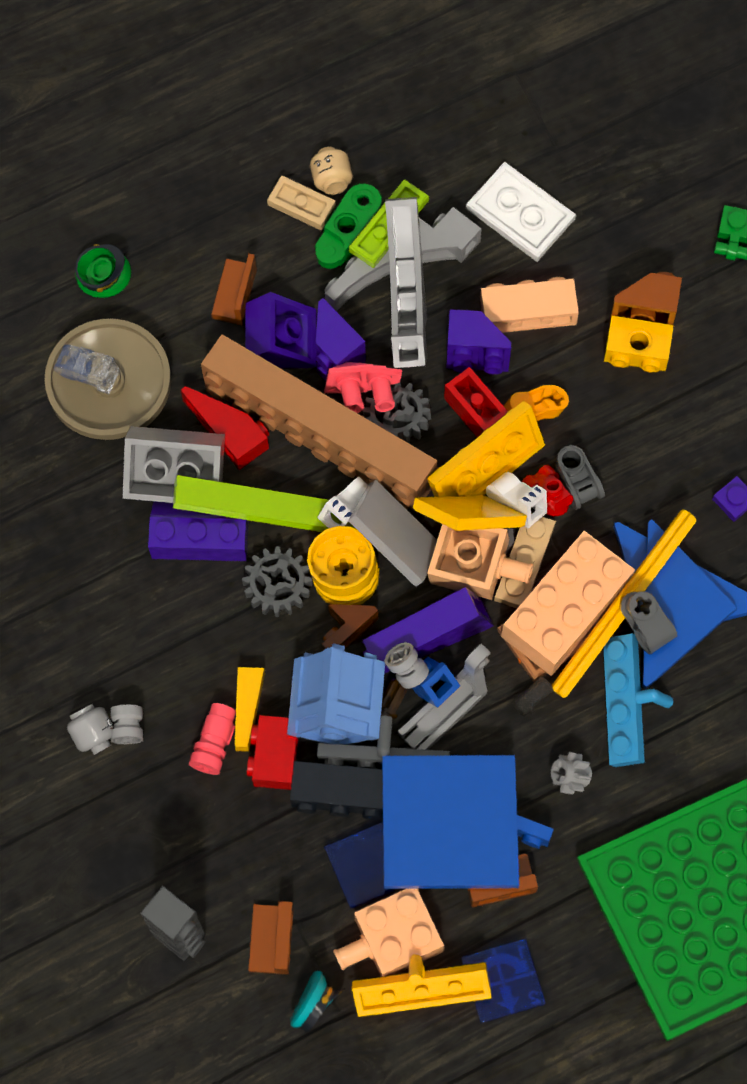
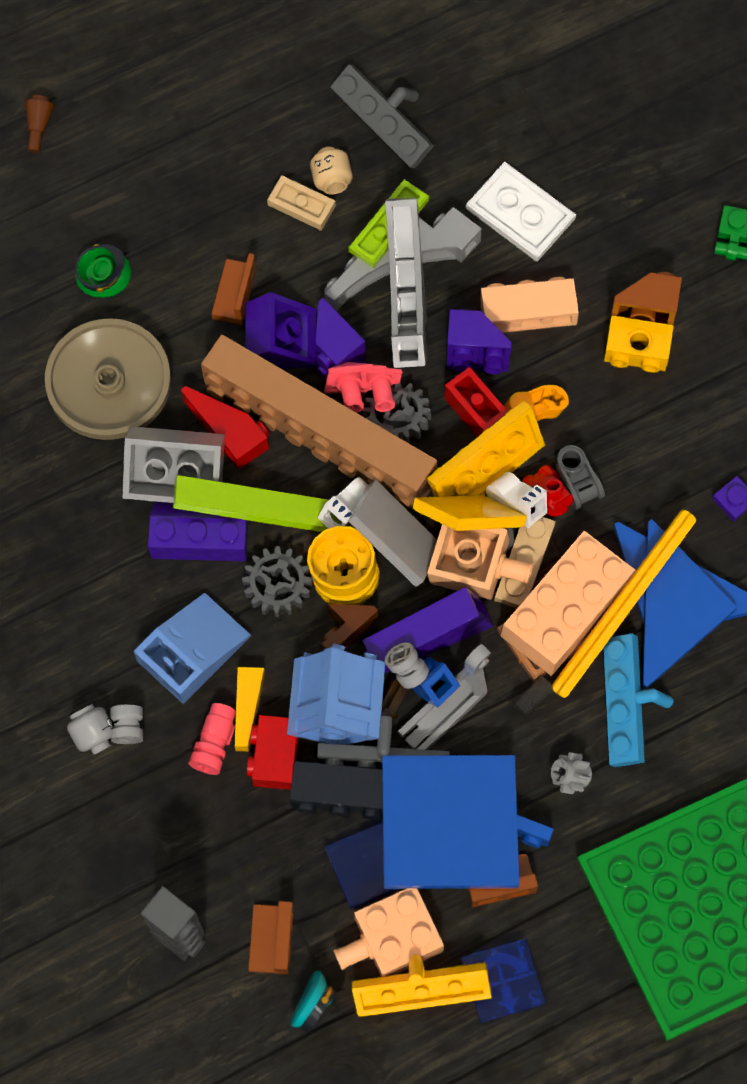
clear leg [53,344,120,394] -> none
green piece [315,184,382,269] -> none
dark grey piece [620,591,678,655] -> none
none -> reddish brown cone [25,95,55,153]
none -> medium blue slope [134,593,251,704]
none -> dark grey plate [331,64,434,168]

